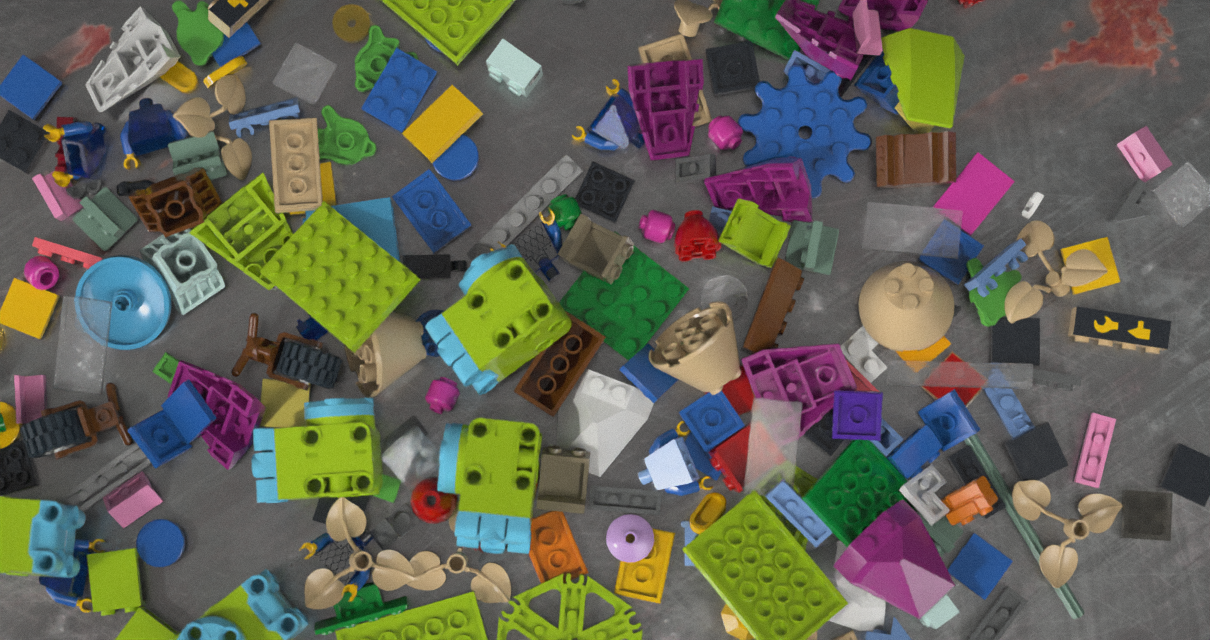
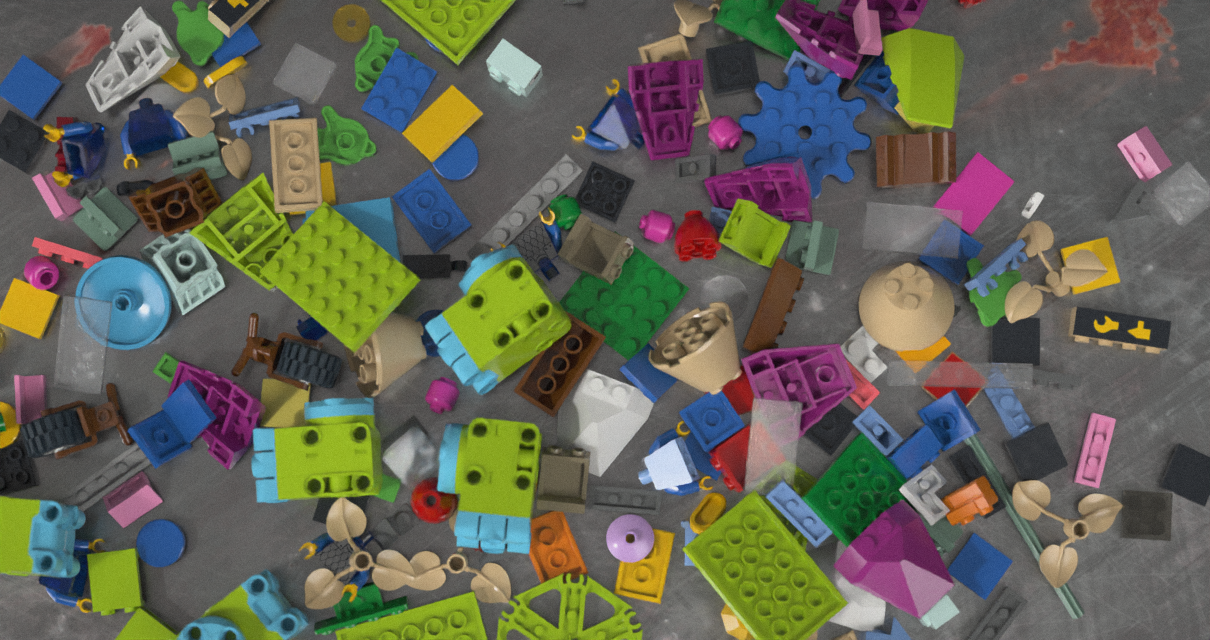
dark purple tile [832,390,883,441] -> none

